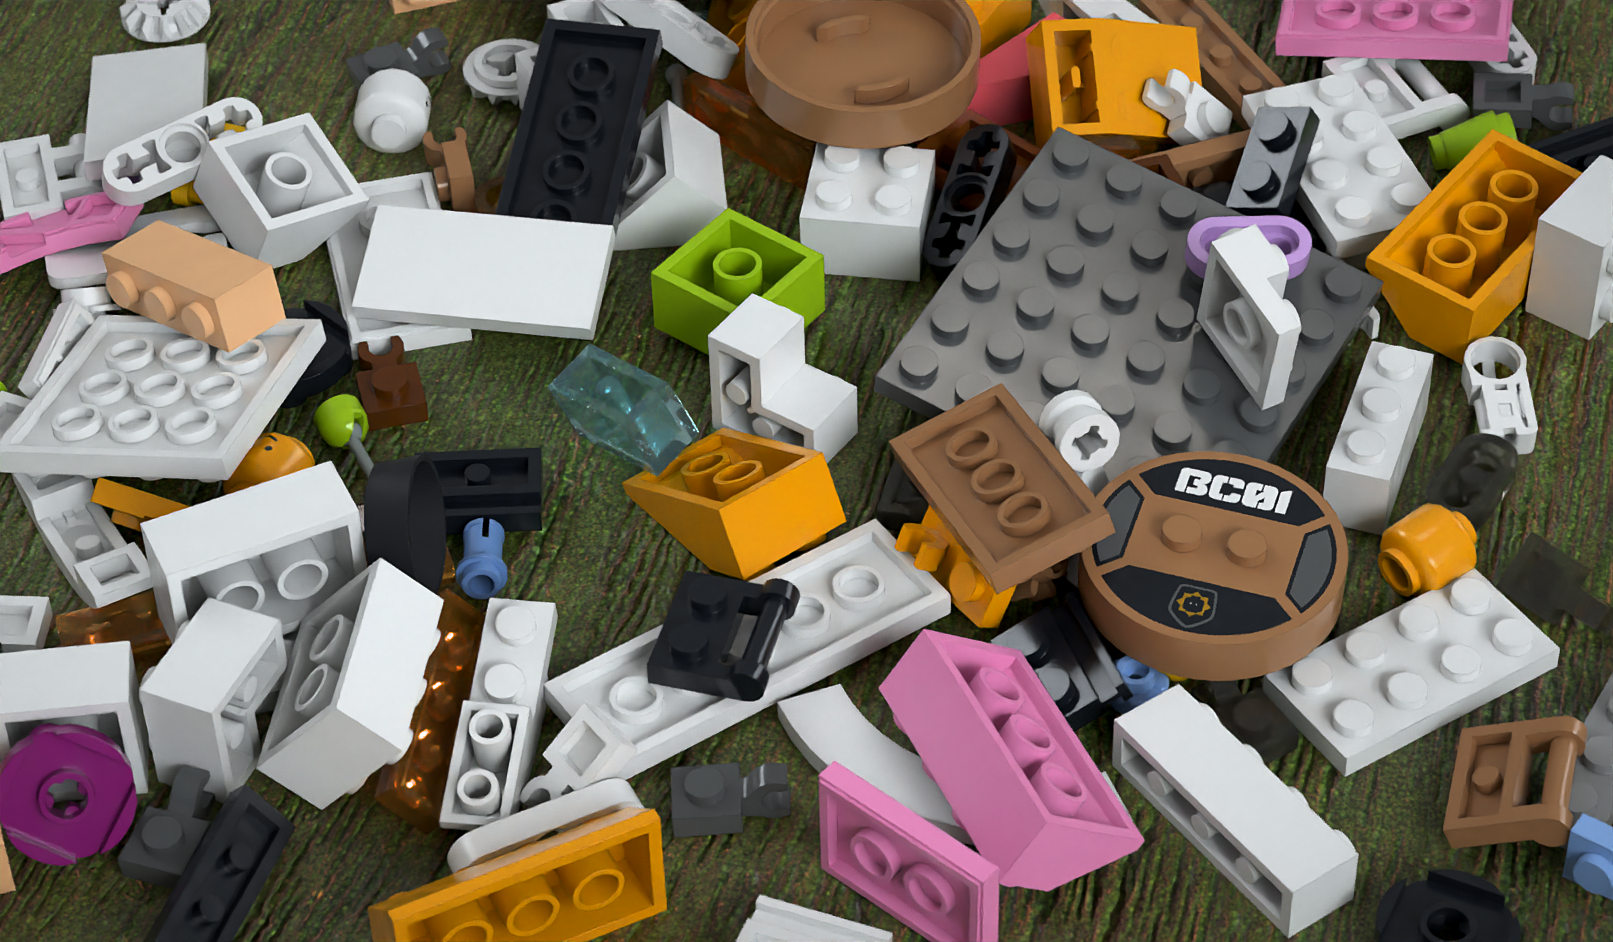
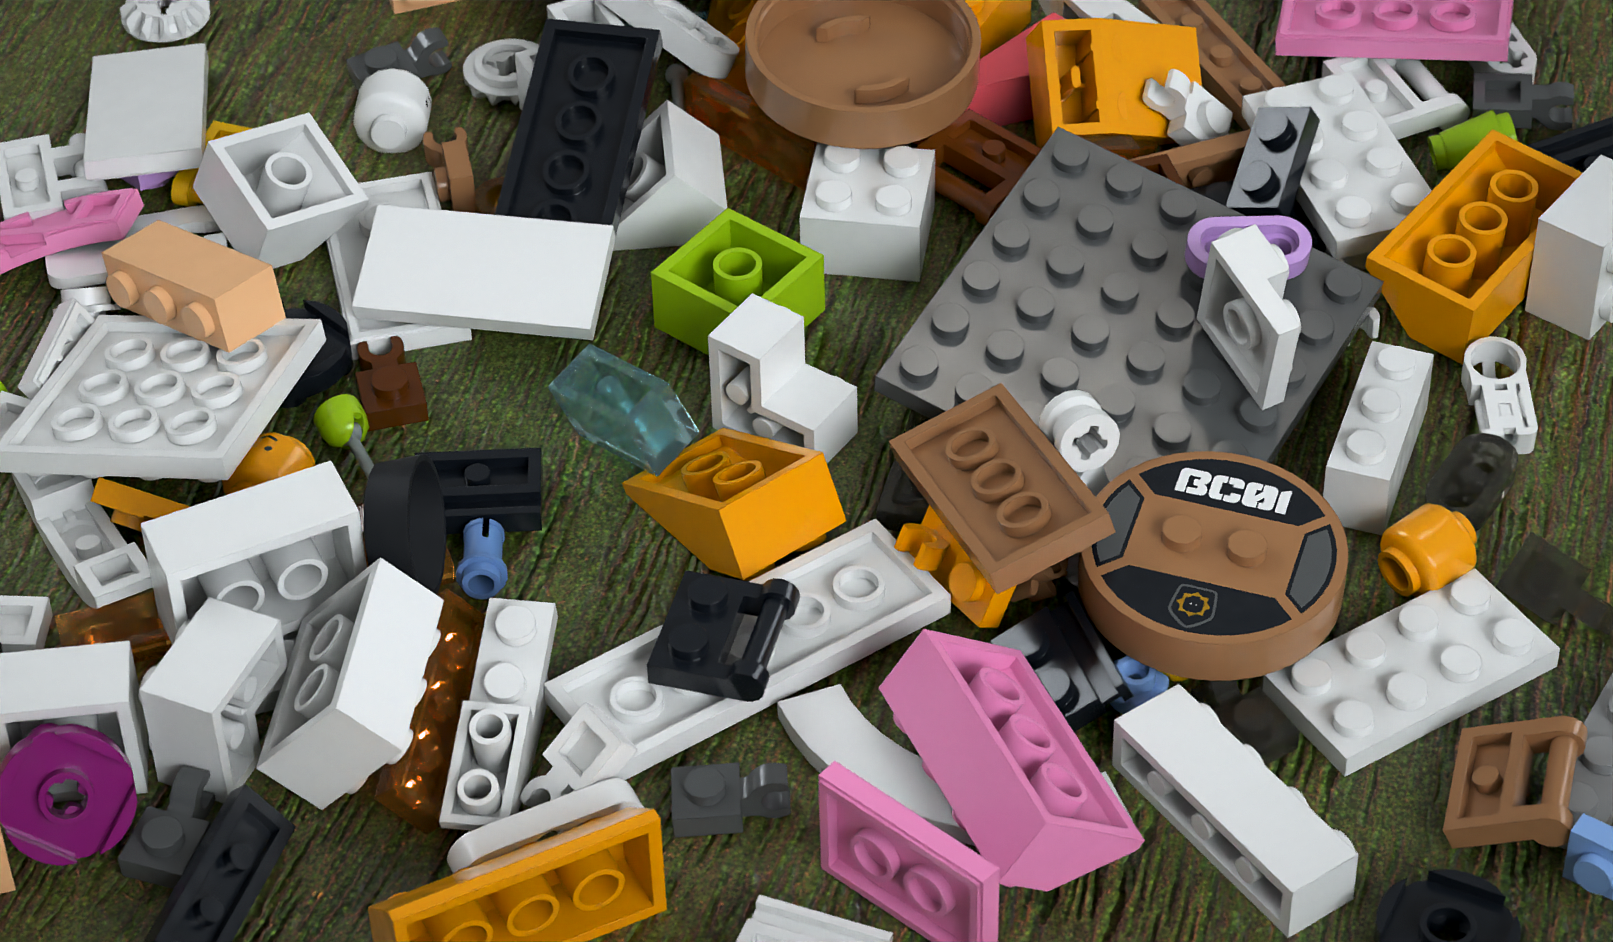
white beam [102,97,263,206] -> none
black beam [923,124,1018,282] -> none

